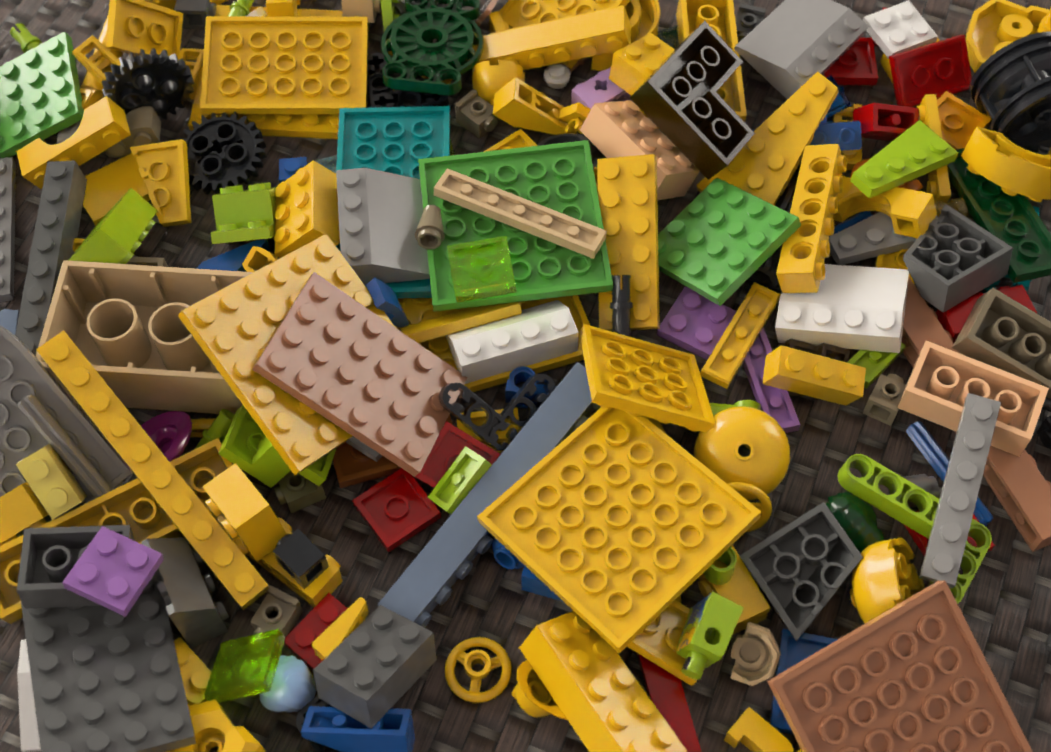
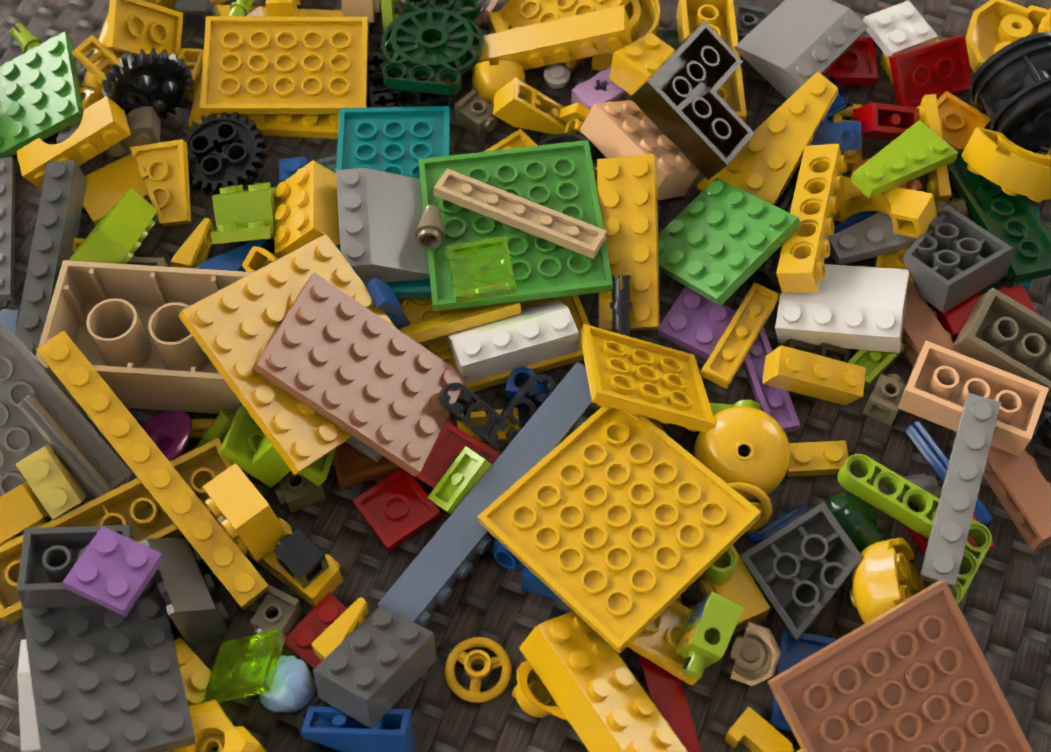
none -> yellow slope [170,218,215,269]
none -> piece [749,504,810,542]
none -> yellow plate [786,440,851,477]

